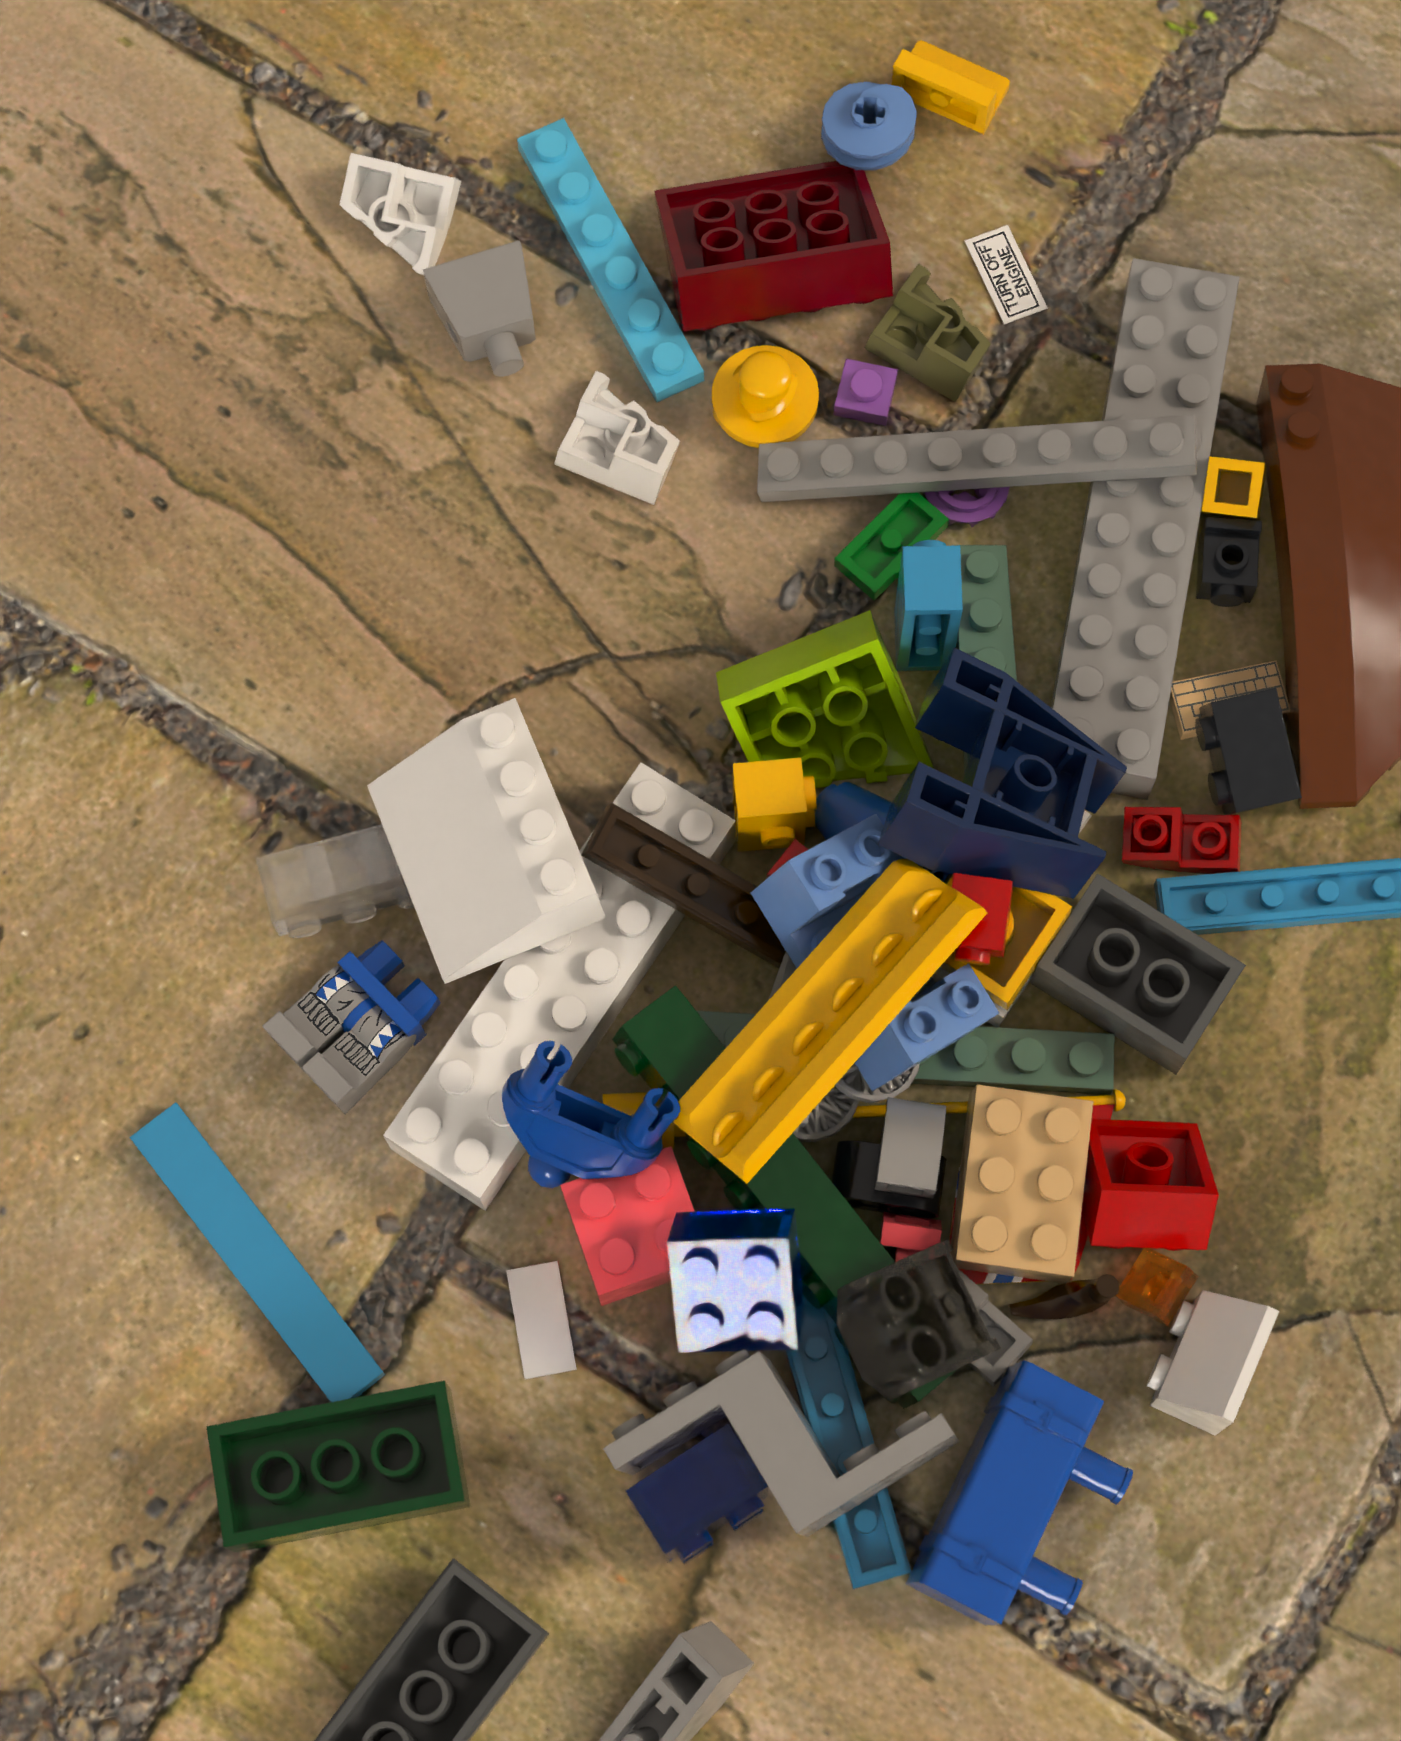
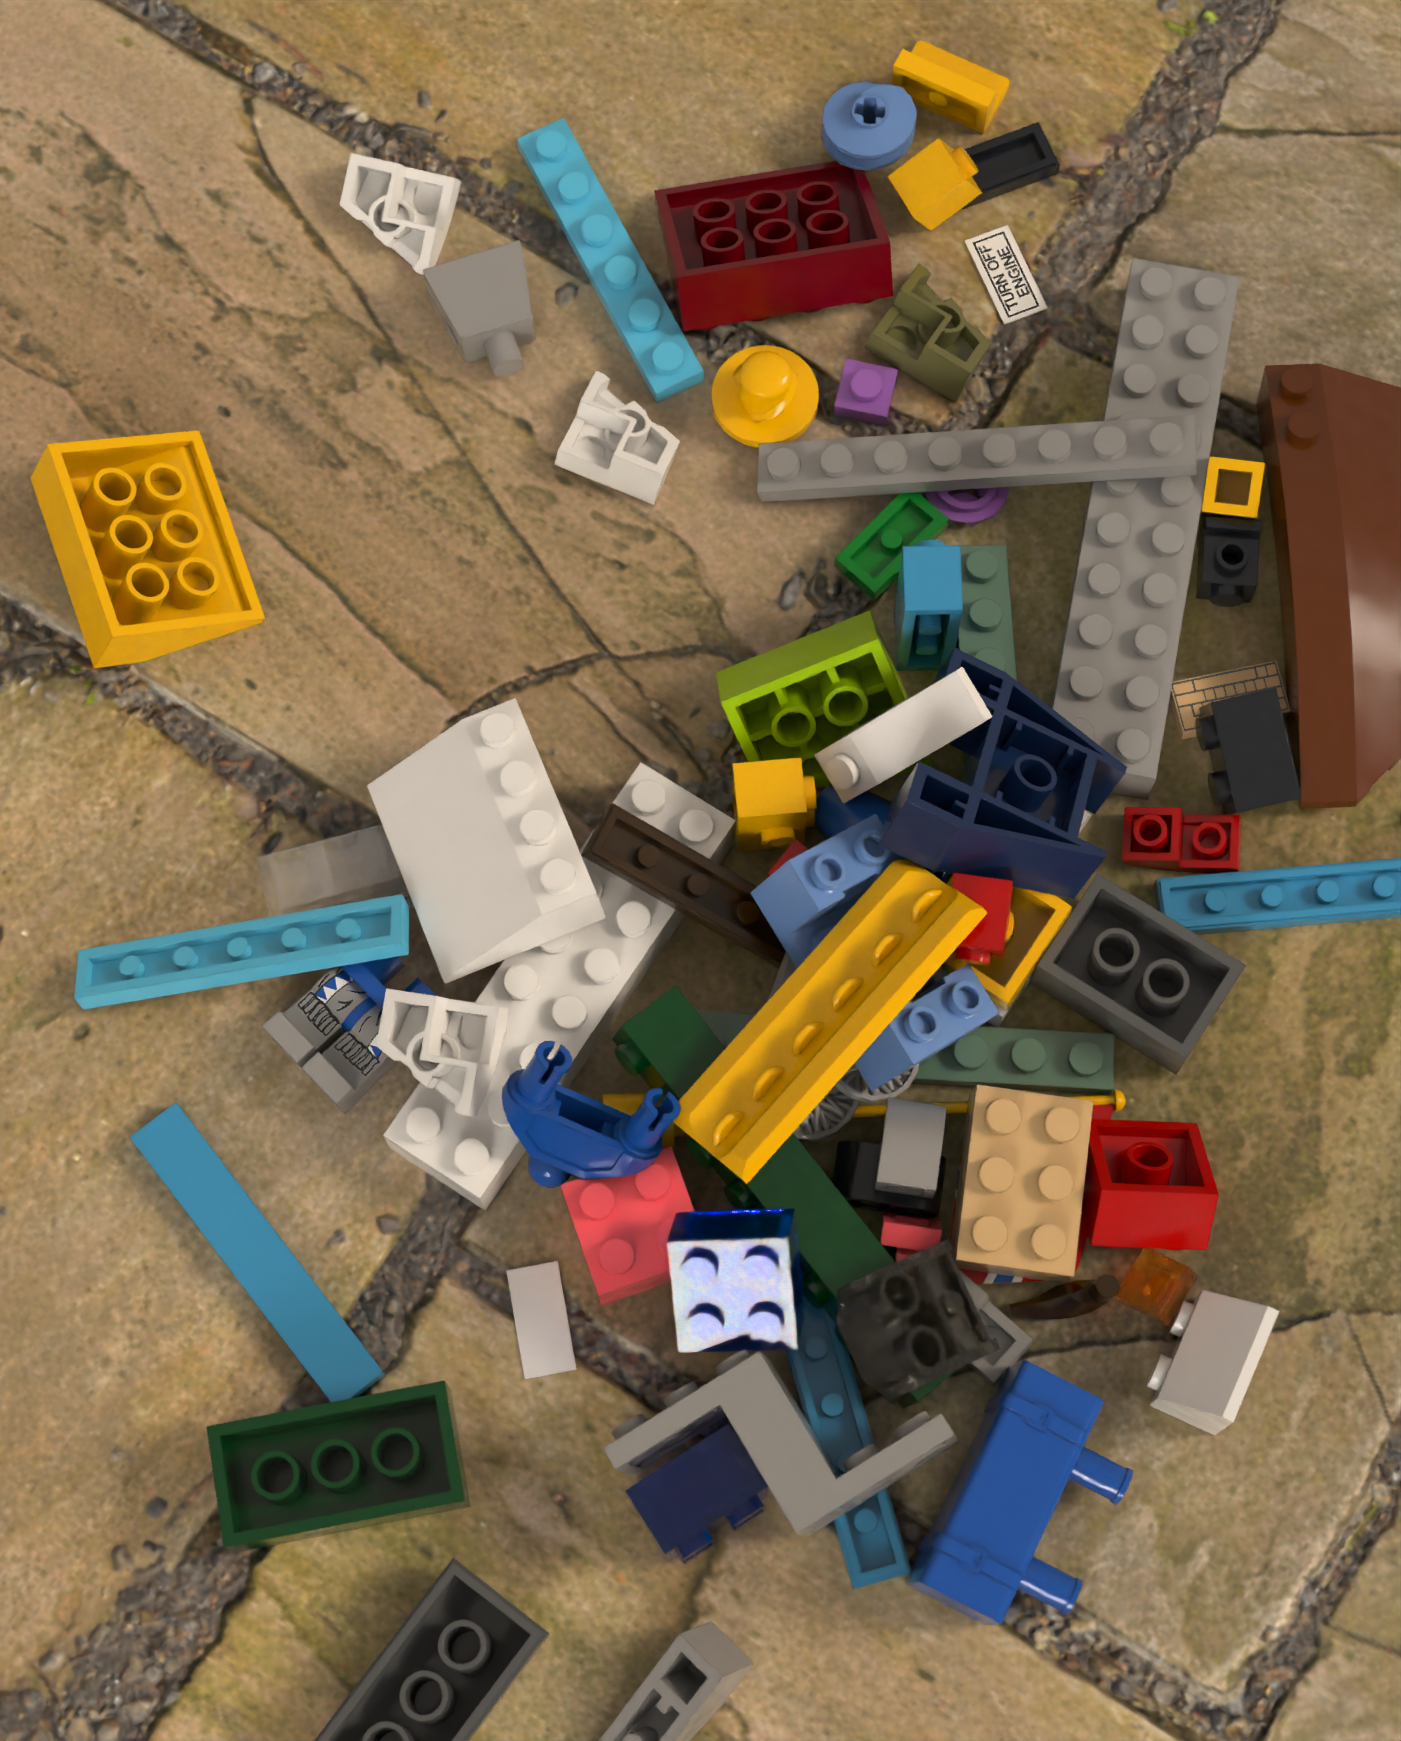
none -> yellow slope [30,430,265,668]
none -> medium azure plate [74,894,409,1010]
none -> white slope [376,988,510,1117]
none -> white slope [814,667,993,804]
none -> yellow brick [887,138,982,231]
none -> black tile [962,122,1060,210]

